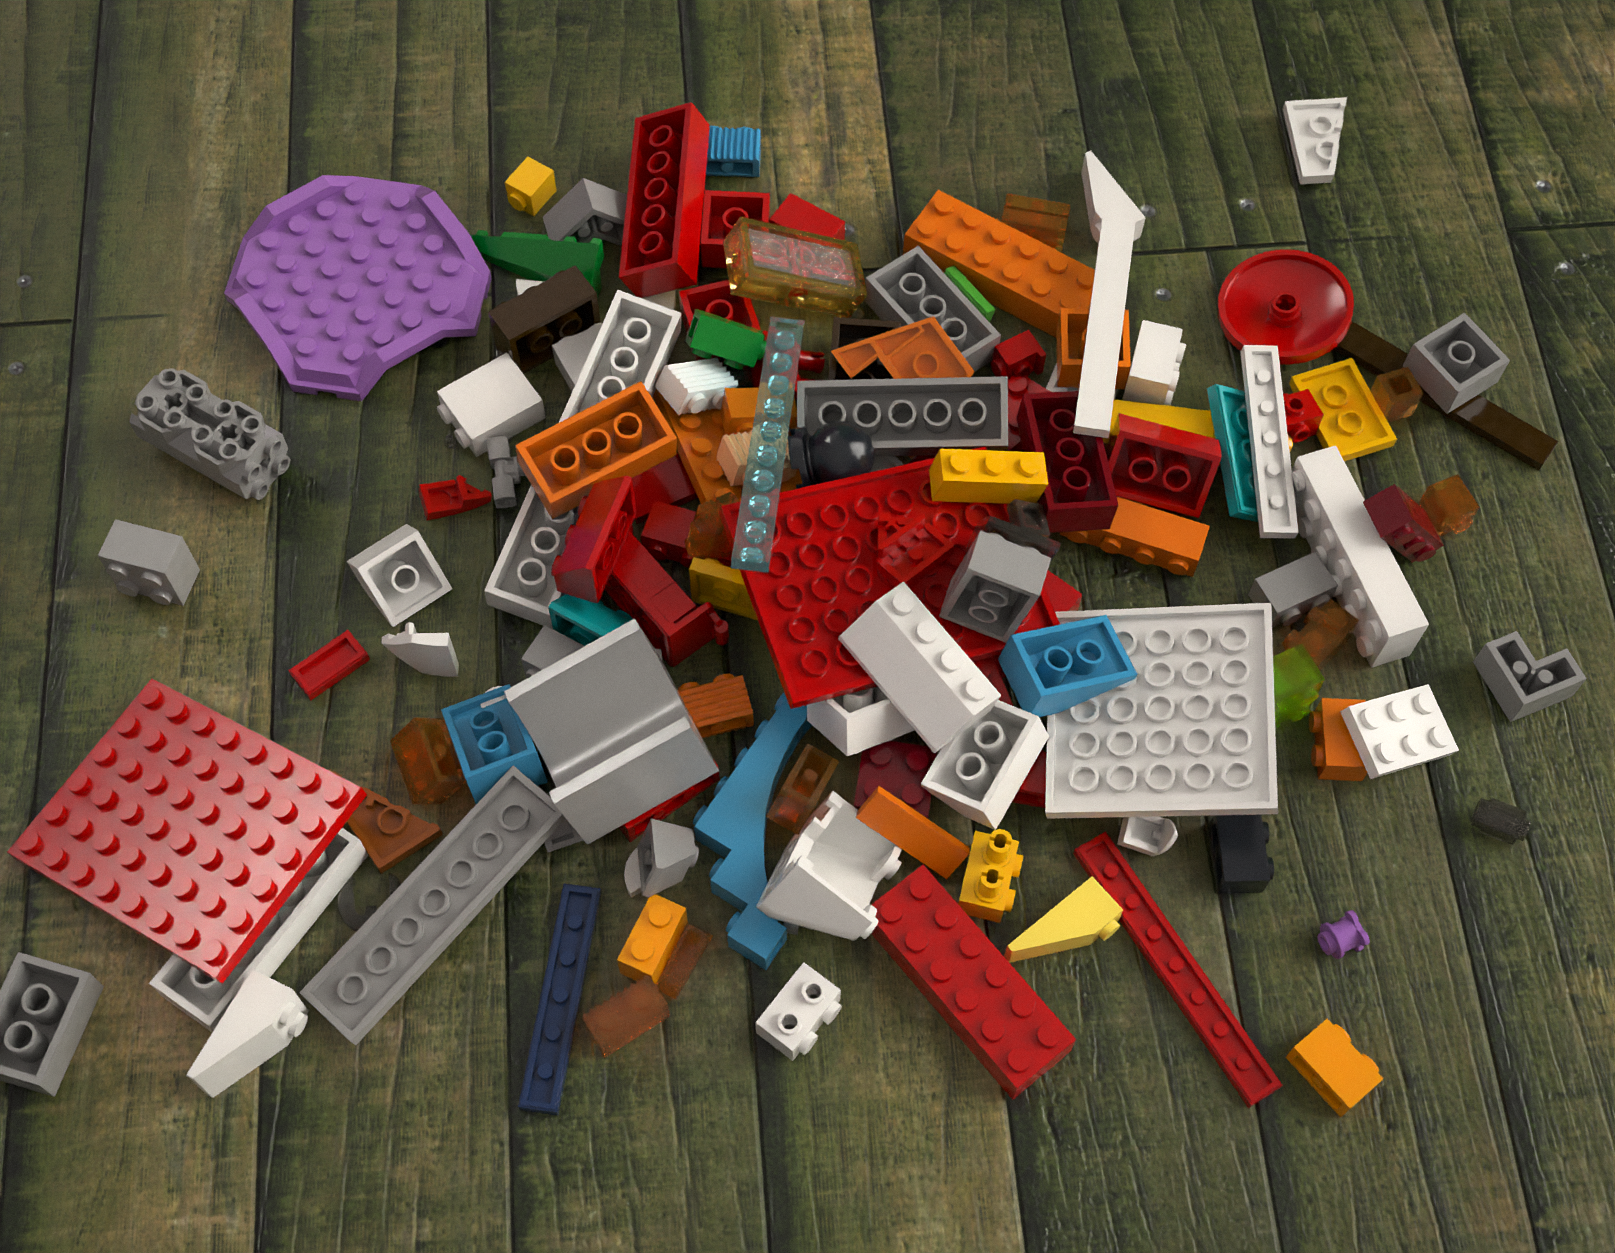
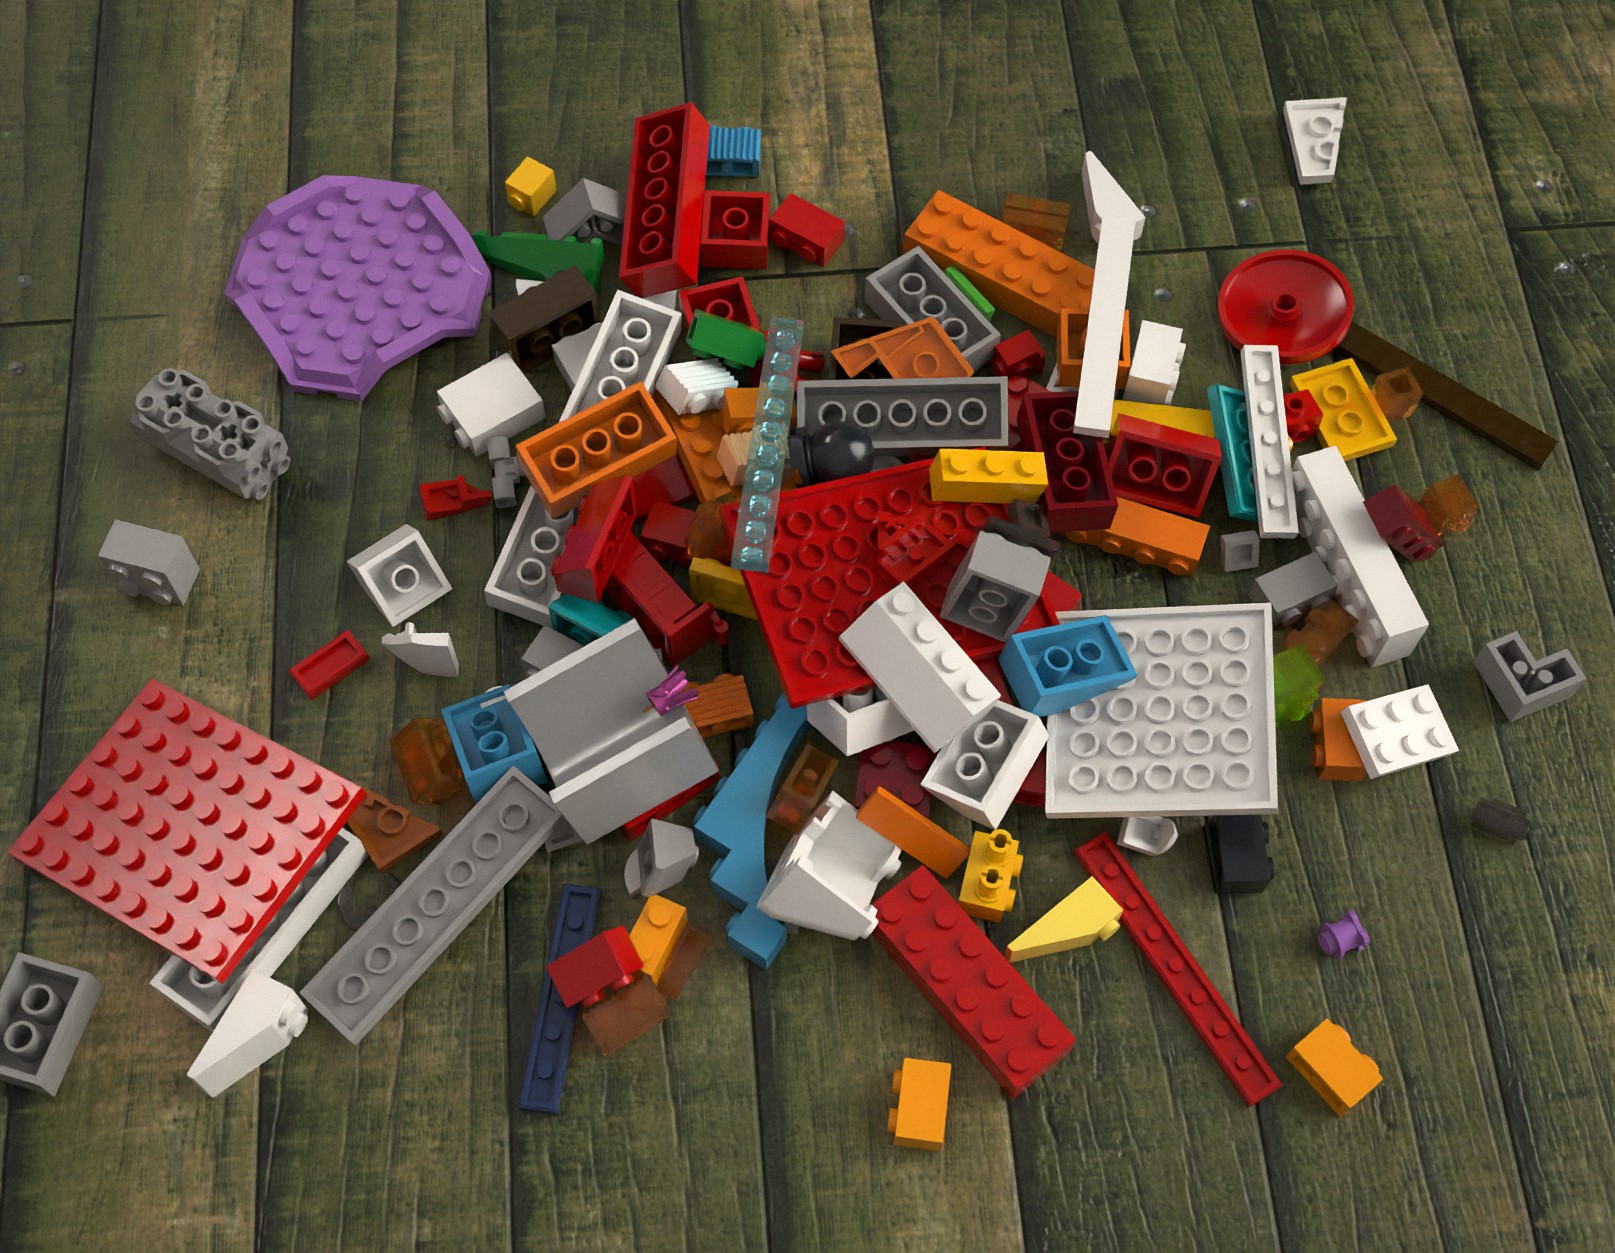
clear yellow brick [723,217,868,318] -> none
white brick [755,962,842,1061] -> none
light grey brick [1403,313,1510,414] -> none
none -> red brick [546,925,644,1009]
none -> flat silver piece [643,665,699,717]
none -> light orange brick [887,1058,951,1151]
none -> light grey tile [1220,530,1259,572]

